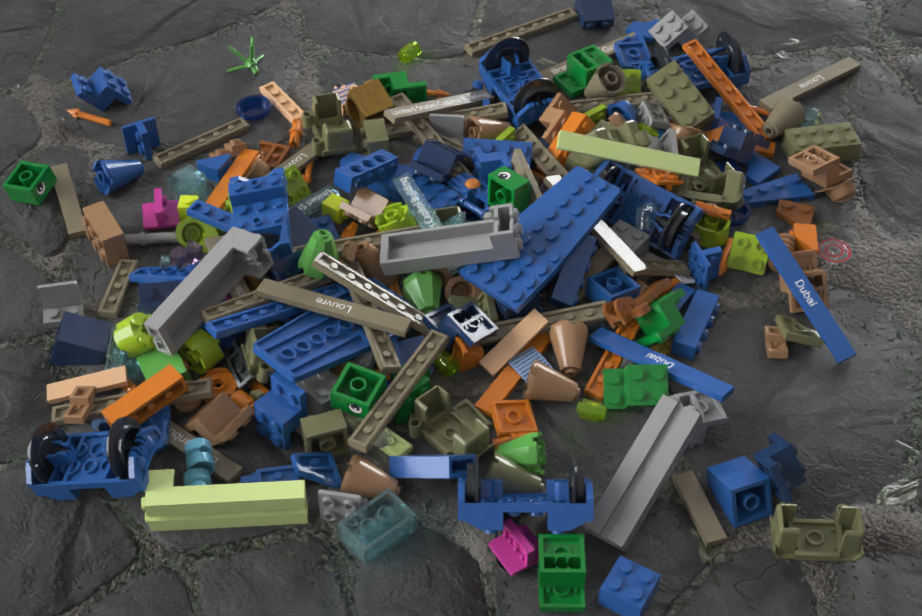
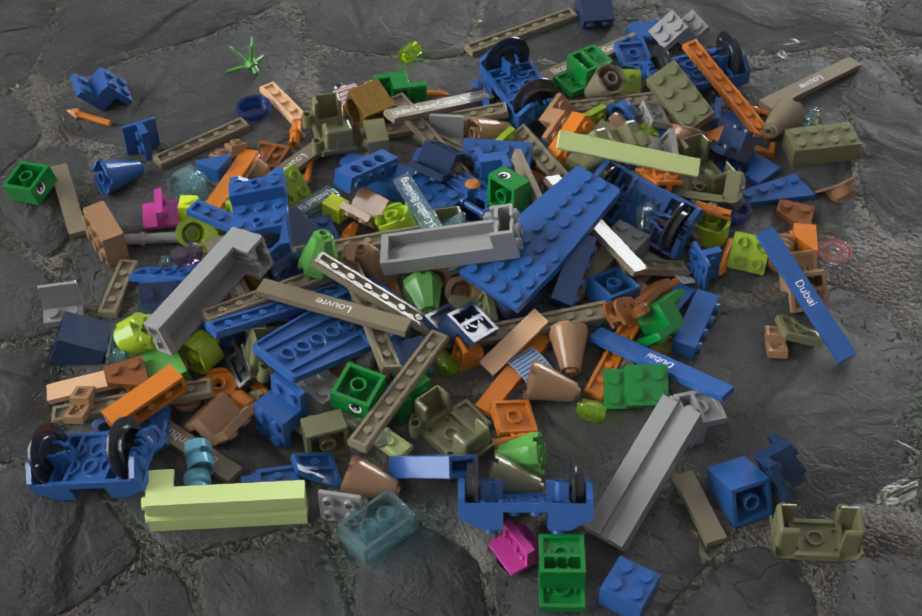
medium nougat bracket [788,145,853,188] -> none
none -> dark orange wing [103,355,149,389]

